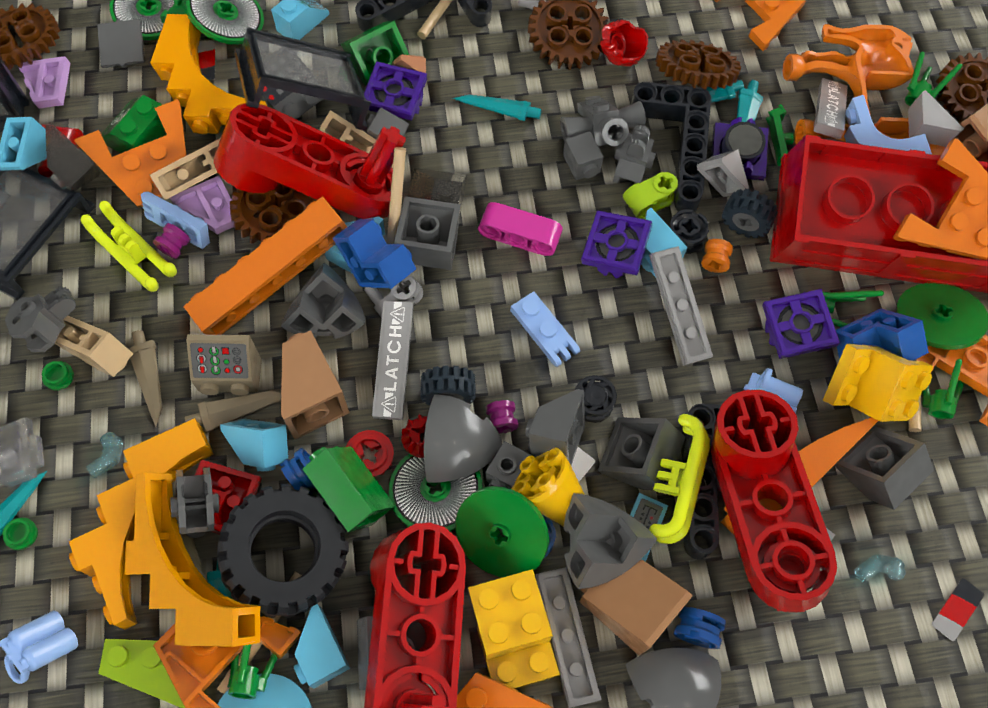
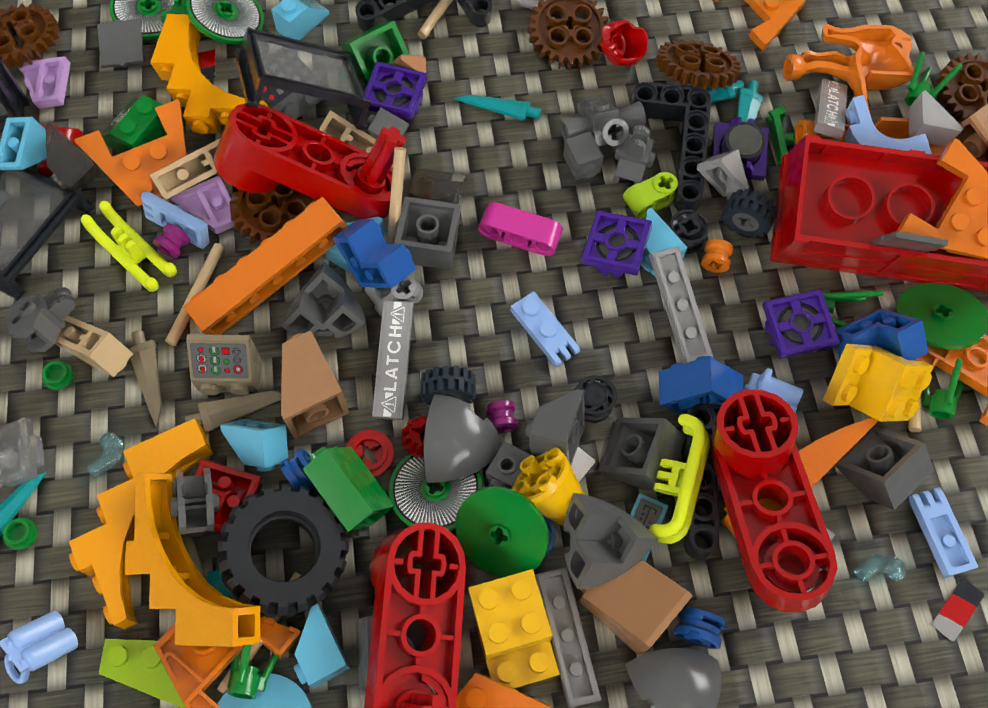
none -> tan bar [165,243,225,346]
none -> blue brick [659,356,744,413]
none -> dark grey piece [872,231,948,252]
none -> light blue hinge [908,487,978,578]

